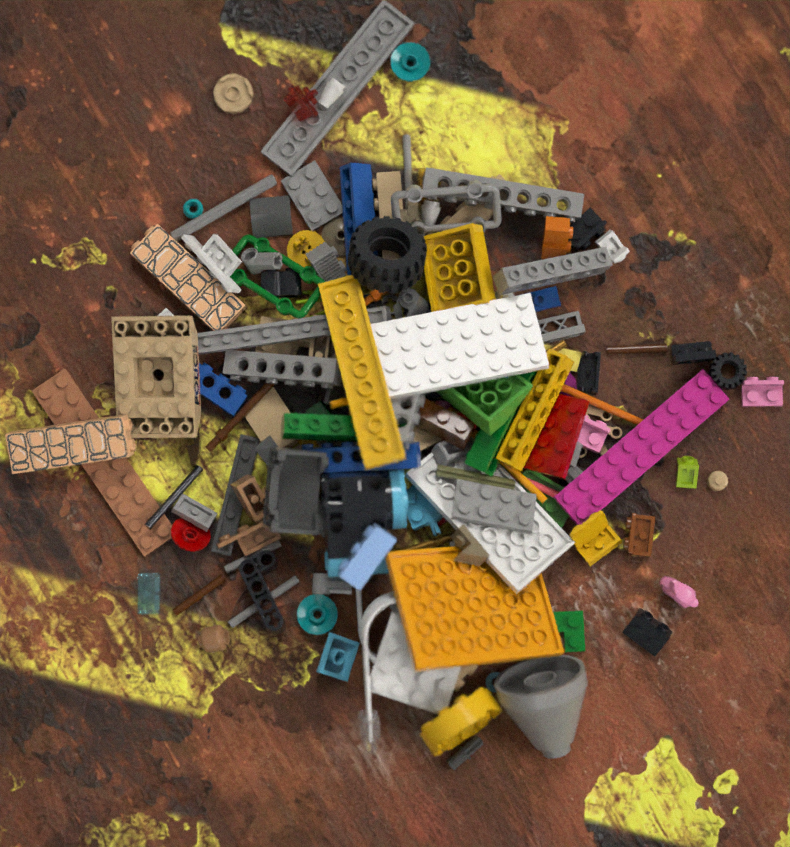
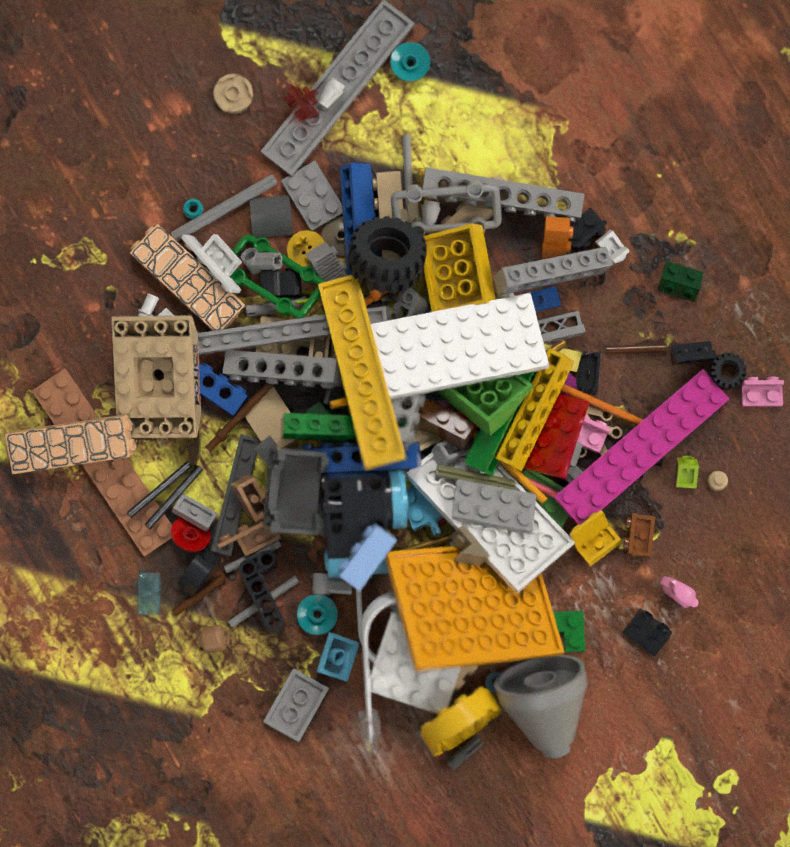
none -> black bar [126,461,192,519]
none -> white pin [138,294,159,316]
none -> black brick [177,547,221,597]
none -> light grey pin [246,296,306,318]
none -> light grey plate [263,668,329,742]
none -> dark green bracket [657,261,704,302]

